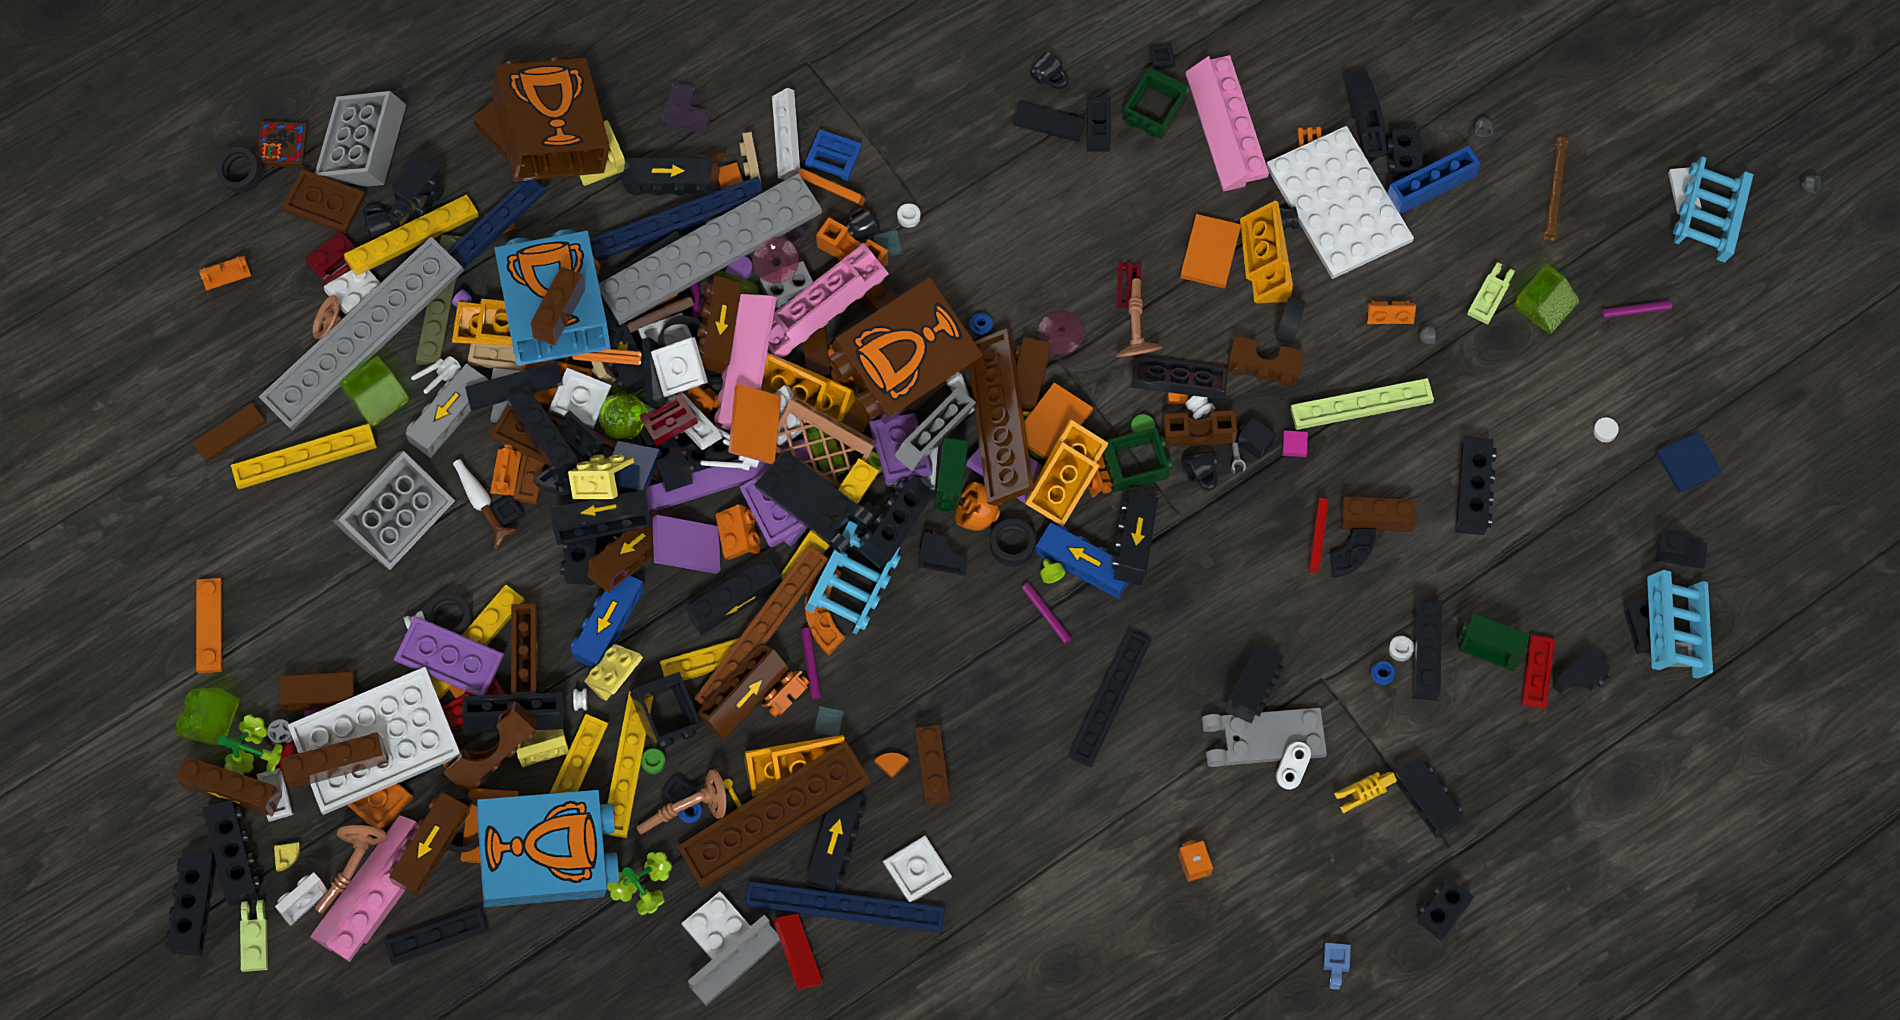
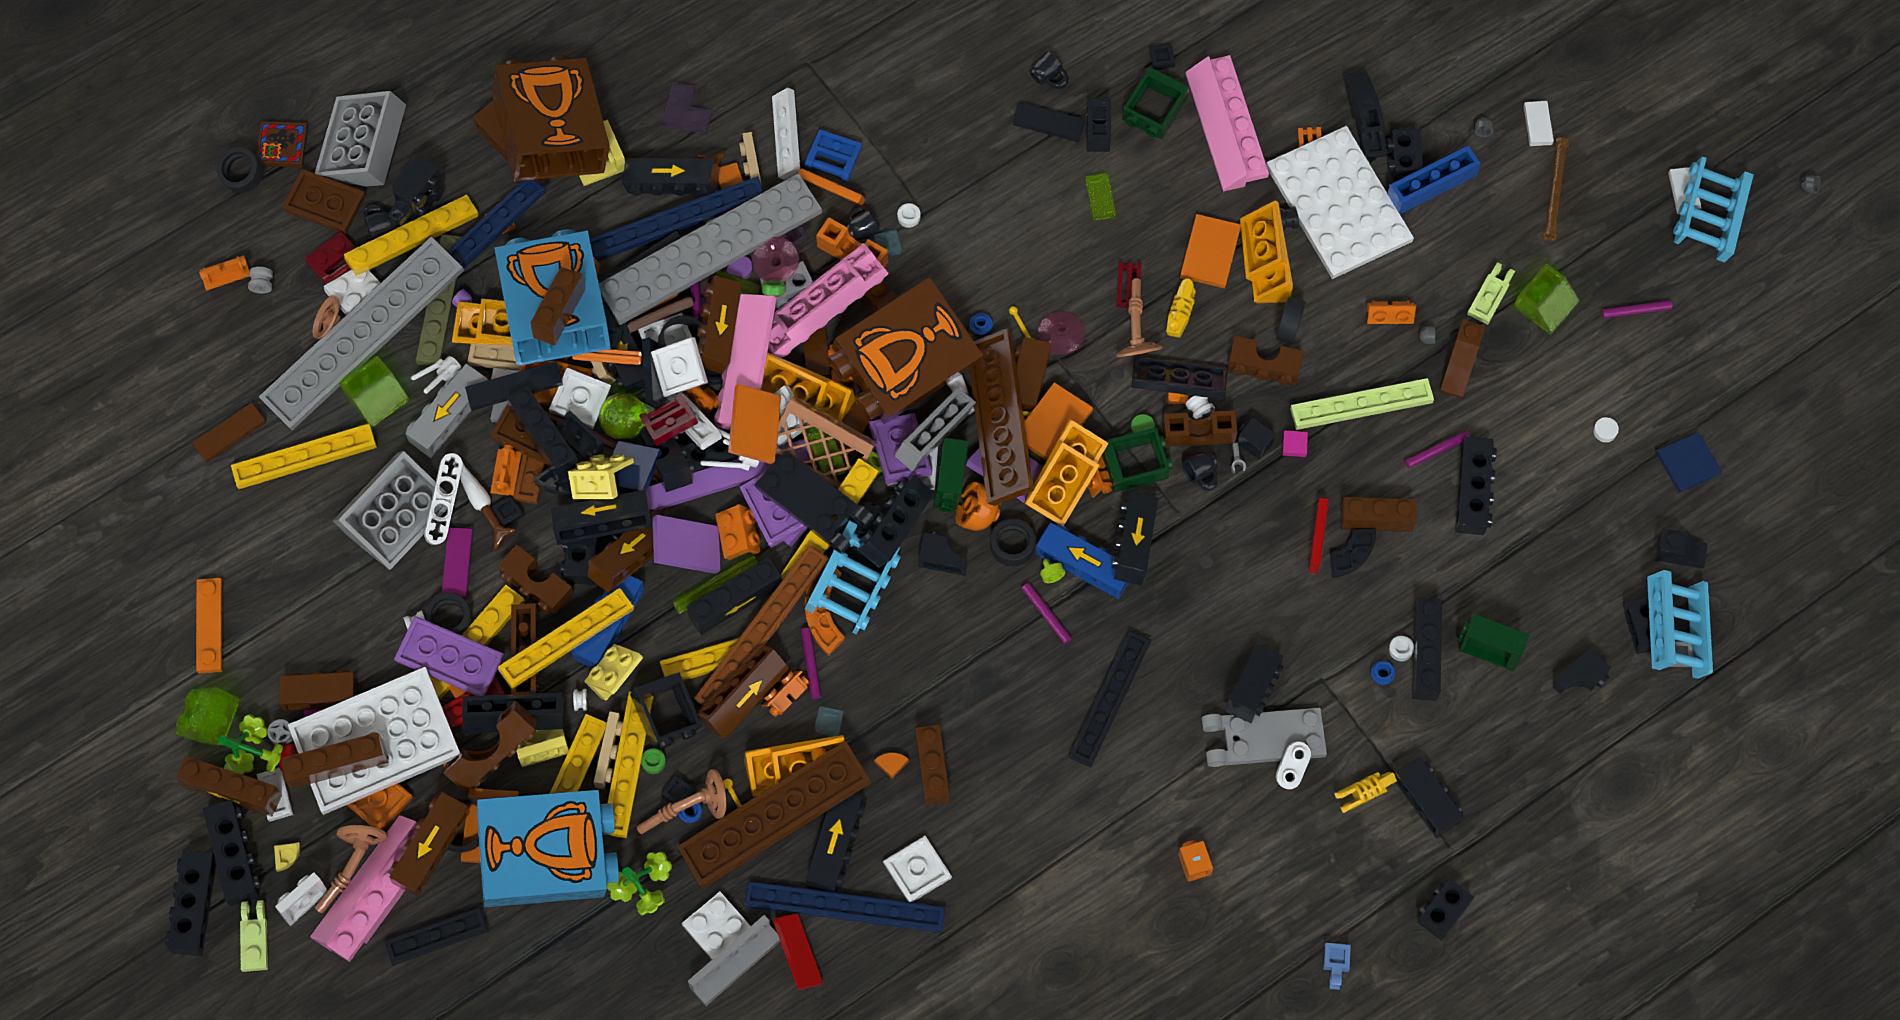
red tile [1521,635,1555,709] -> none
none -> light grey wheel [248,267,273,293]
none -> white beam [424,453,463,545]
none -> magenta tile [442,528,473,599]
none -> reddish brown arch [498,545,574,616]
none -> yellow plate [498,588,634,689]
none -> tan plate [594,712,623,790]
none -> clear neon green axle [673,555,758,614]
none -> bright green tile [762,280,786,296]
none -> yellow hinge [1009,306,1034,339]
none -> clear neon green tile [1085,173,1116,221]
none -> yellow hinge [1166,278,1196,337]
none -> magenta bar [1405,430,1471,468]
none -> reddish brown slope [1440,320,1485,398]
none -> white tile [1524,101,1553,146]

